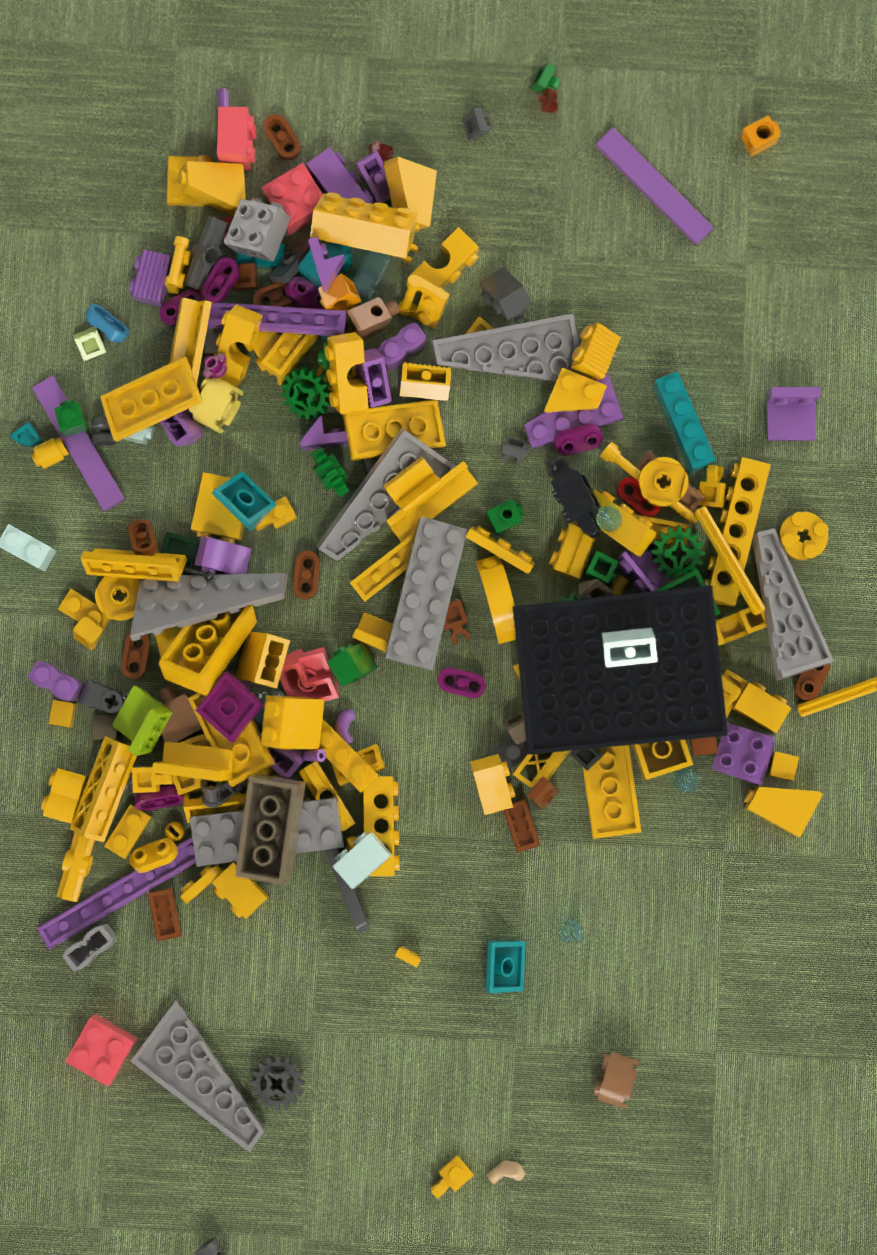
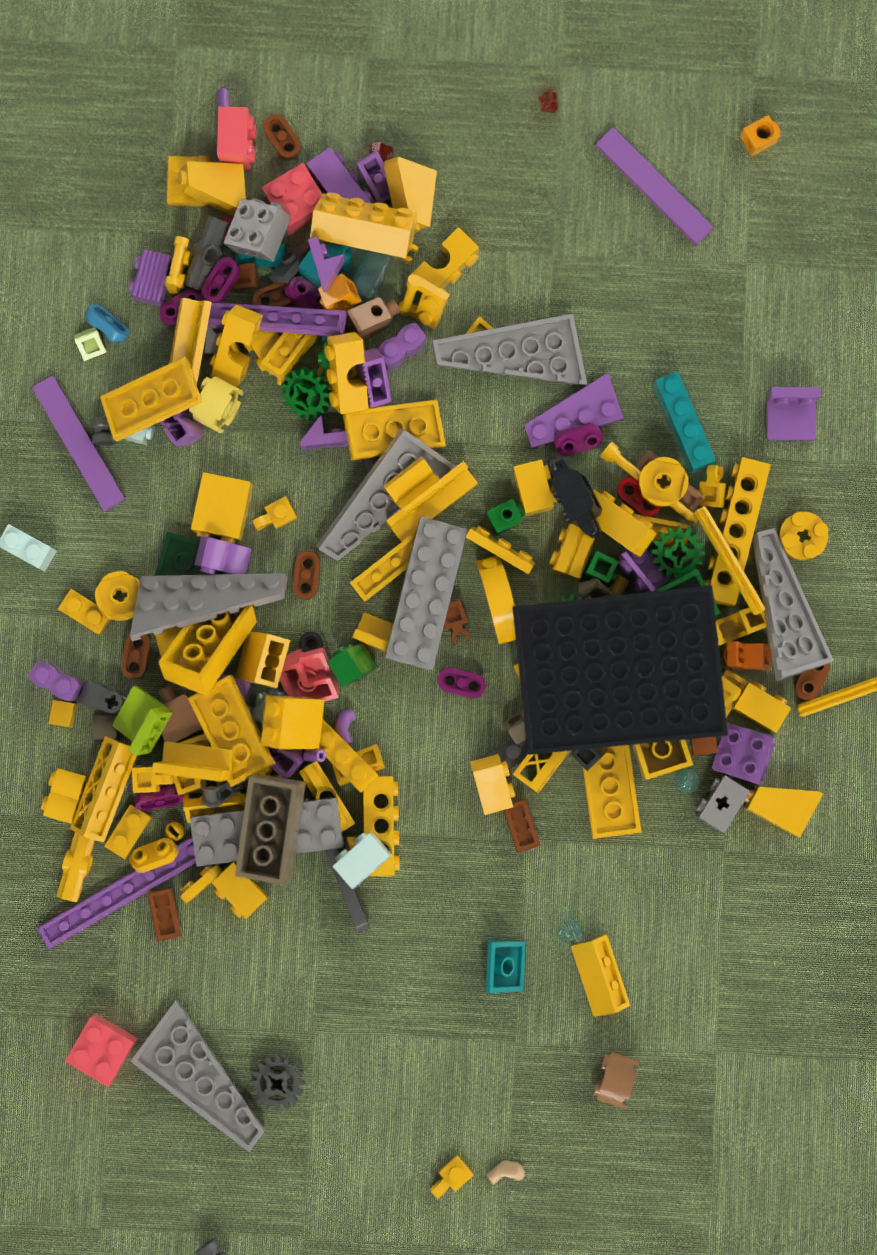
teal tile [9,421,44,447] -> none
yellow brick [30,437,69,469] -> none
green brick [54,400,89,437] -> none
light grey brick [63,924,118,971] -> none
yellow slope [73,616,103,650] -> none
yellow fence [80,548,187,582] -> none
dark orange plate [128,519,158,556] -> none
pearl dark grey hinge [183,567,214,581] -> none
magenta tile [195,672,264,743] -> none
magenta plate [203,353,227,378] -> none
teal slope [212,471,277,532] -> none
green gear [311,447,349,498] -> none
yellow tile [395,946,421,967] -> none
yellow brick [400,362,451,401] -> none
dark grey tile [462,108,493,141] -> none
dark grey brick [479,267,532,321] -> none
dark grey tile [501,437,529,467] -> none
dark orange plate [528,777,559,810] -> none
green tile [530,63,561,93] -> none
yellow wing [544,368,607,413] -> none
yellow brick [571,322,621,381] -> none
clear light blue tile [596,506,622,532] -> none
light aqua brick [602,628,657,667] -> none
yellow tile [769,751,799,781] -> none
none -> pearl dark grey plate [299,632,323,653]
none -> yellow brick [513,459,557,517]
none -> yellow panel [571,934,631,1017]
none -> light grey brick [696,775,750,833]
none -> orange brick [724,641,771,670]

